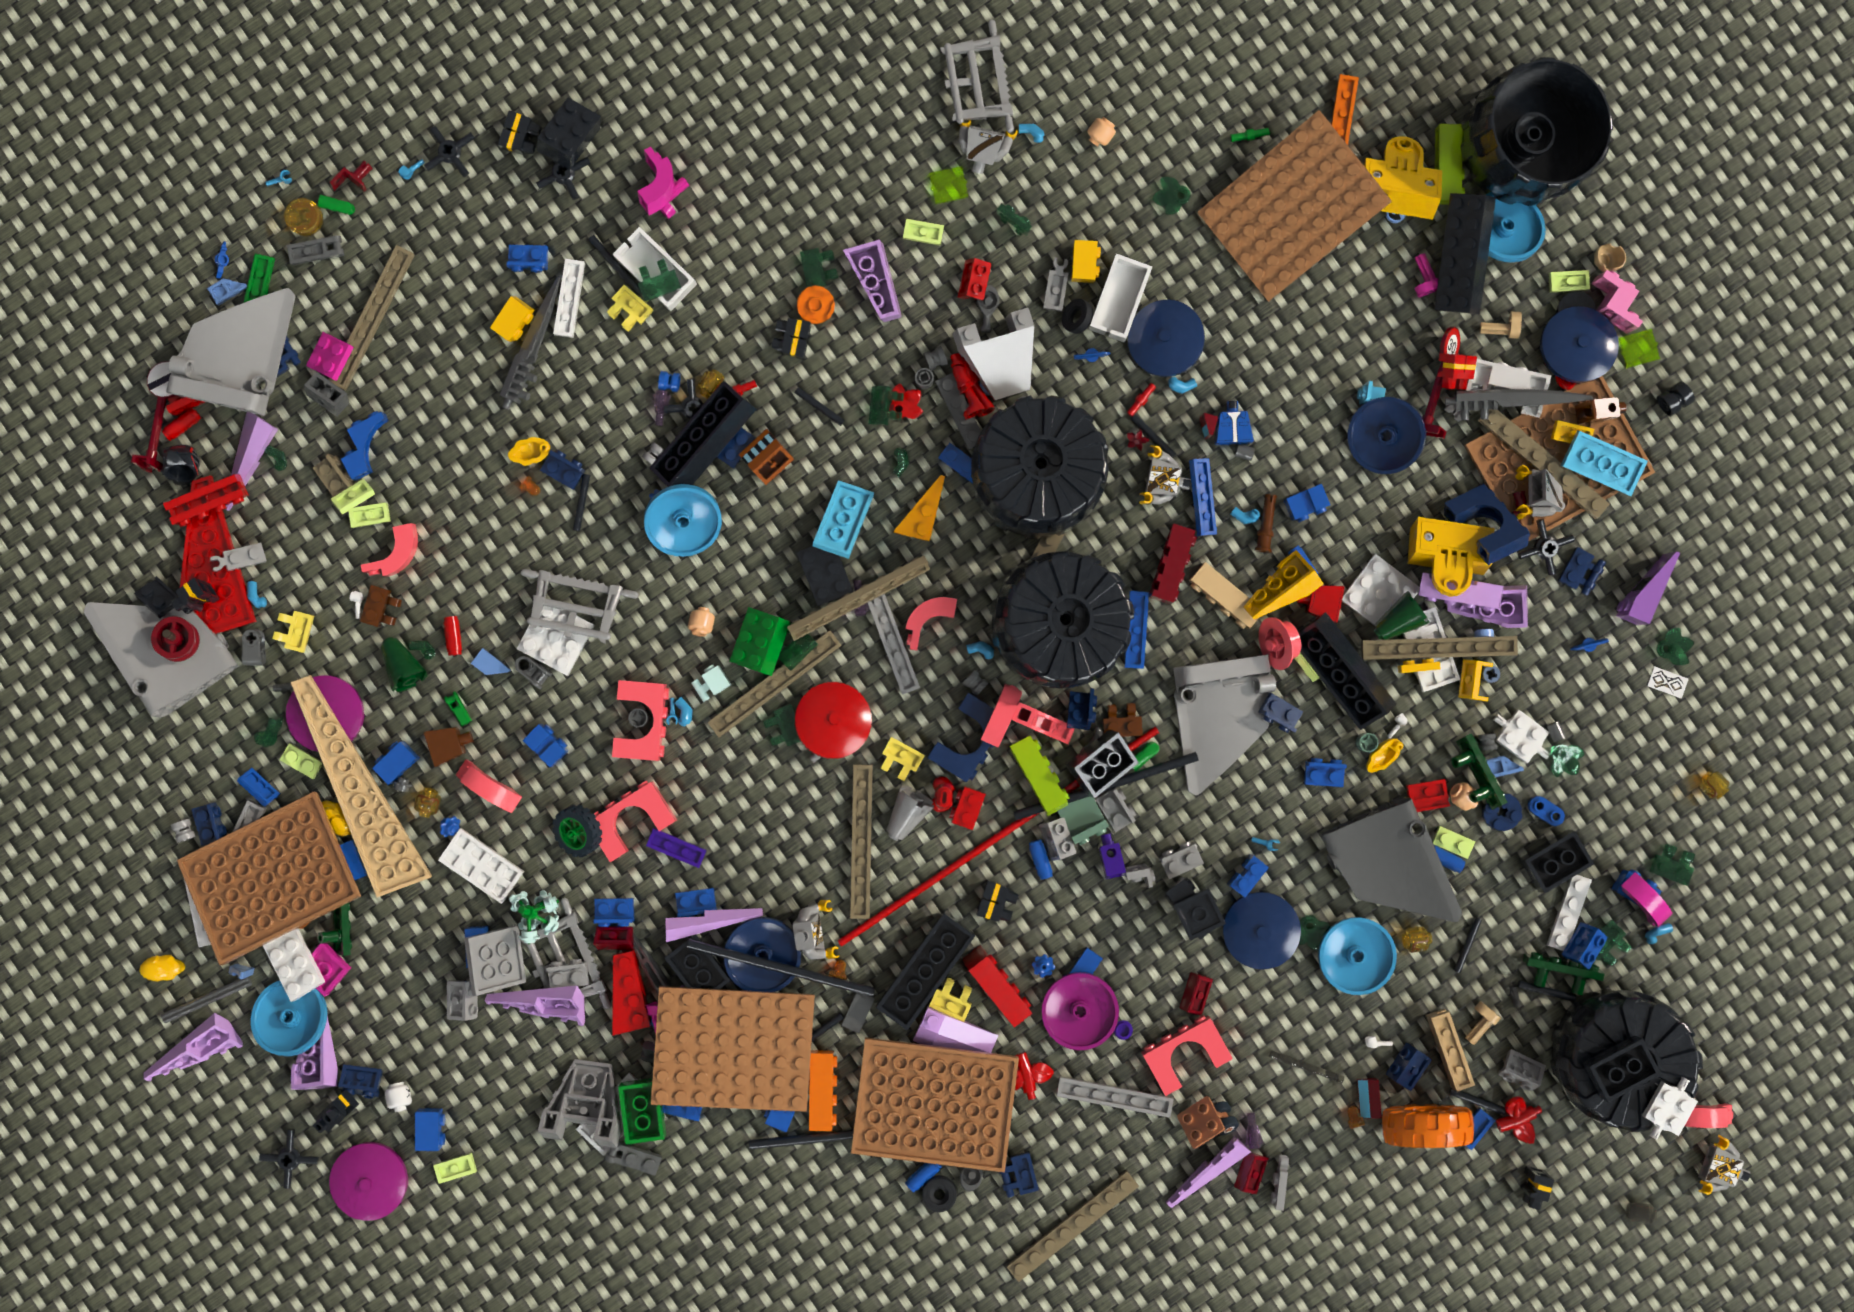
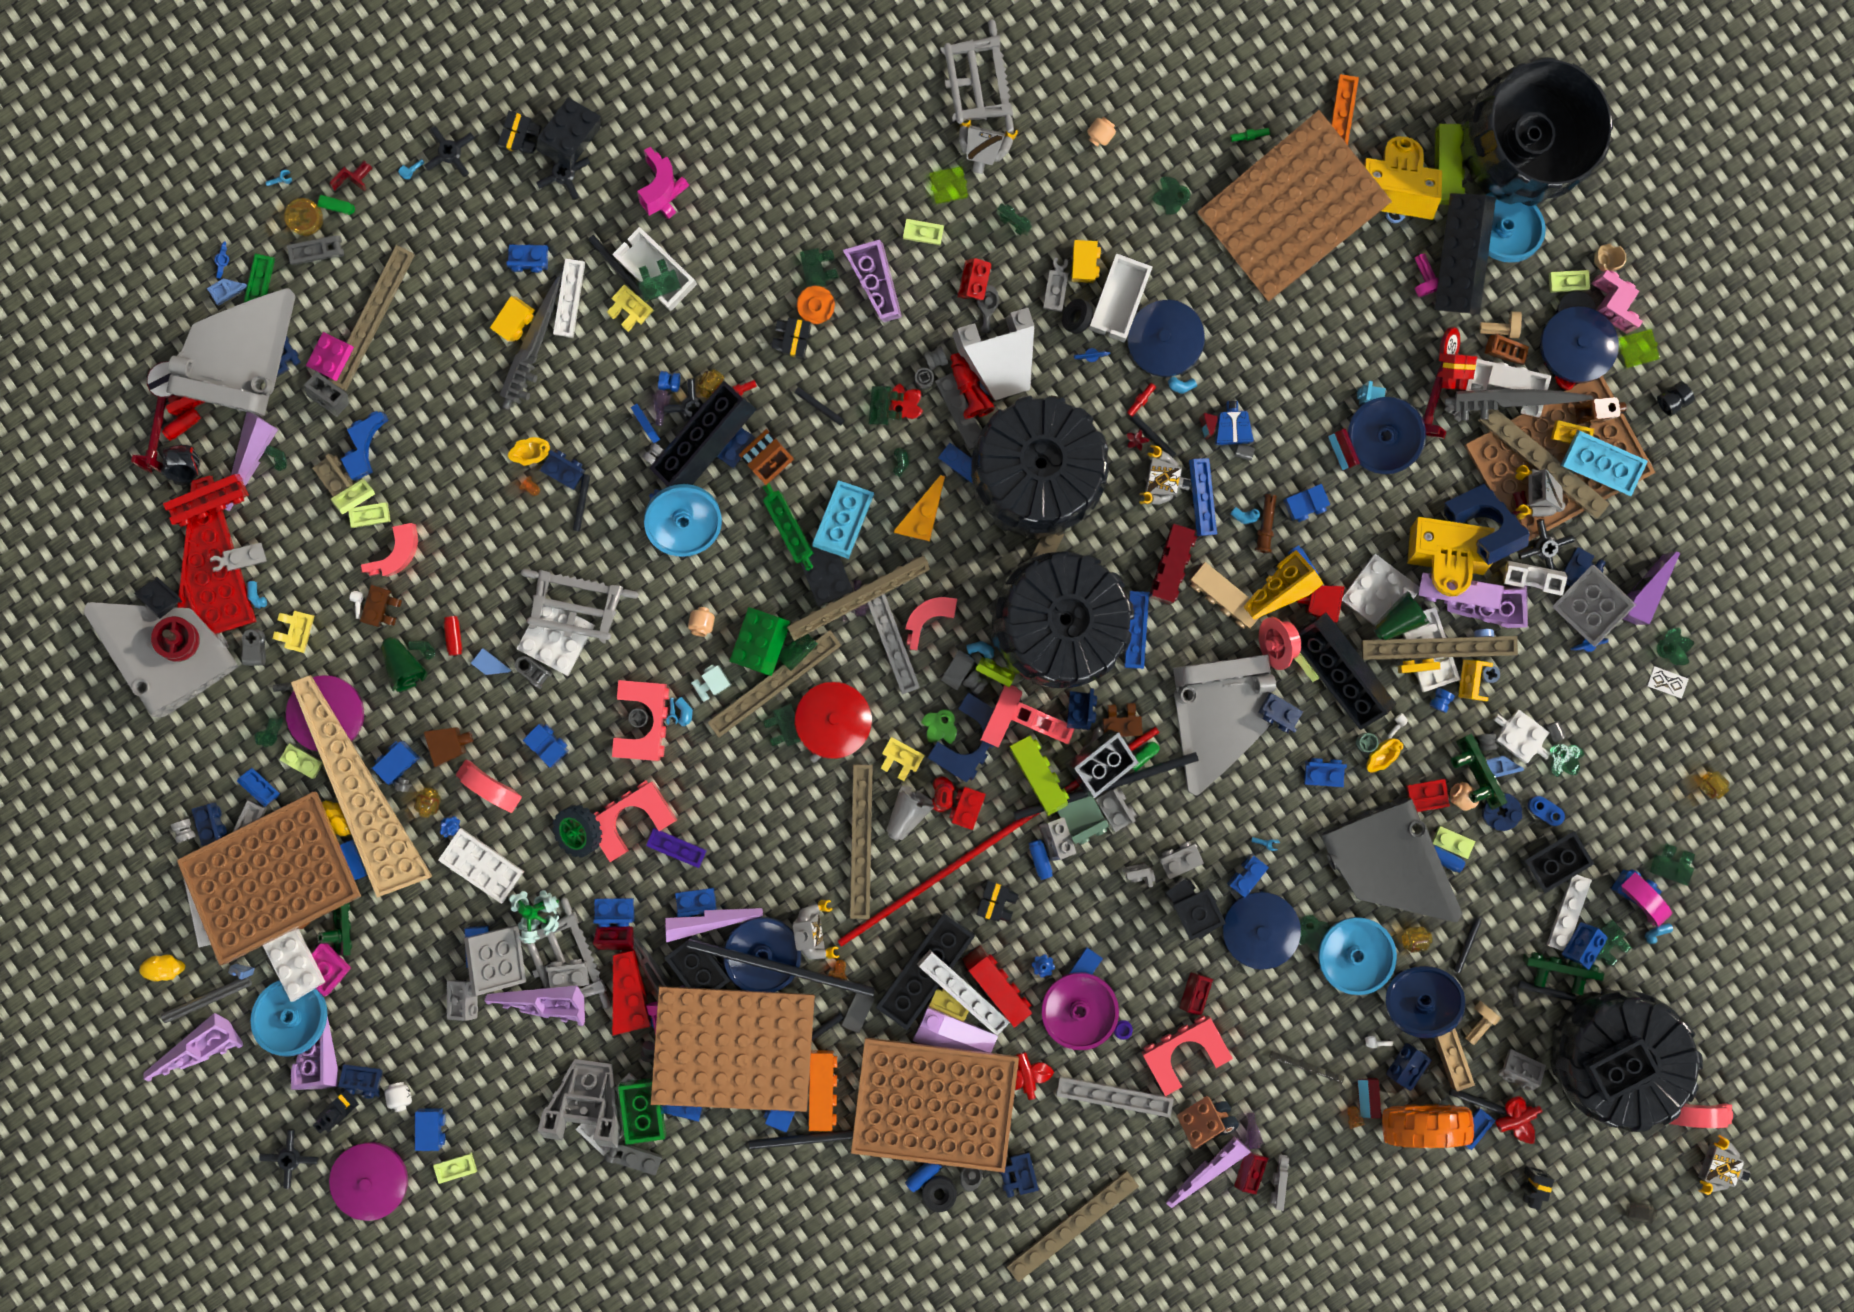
black hips [171,578,220,614] -> none
green bar [444,691,472,727] -> none
dark azure arm [1019,124,1045,143] -> none
dark purple torso [1099,833,1126,880] -> none
white plate [1642,1077,1698,1140] -> none
none -> blue tile [630,404,660,443]
none -> green plate [763,483,814,570]
none -> plate [917,950,1010,1036]
none -> bright green plate [921,709,957,744]
none -> dark grey beam [941,650,976,690]
none -> lime plate [975,657,1016,687]
none -> dark red slope [1328,428,1360,471]
none -> dark blue dish [1386,966,1465,1038]
none -> blue wheel [1429,687,1455,713]
none -> dark orange slope [1485,334,1529,365]
none -> white arch [1503,561,1567,596]
none -> light grey plate [1552,565,1636,647]

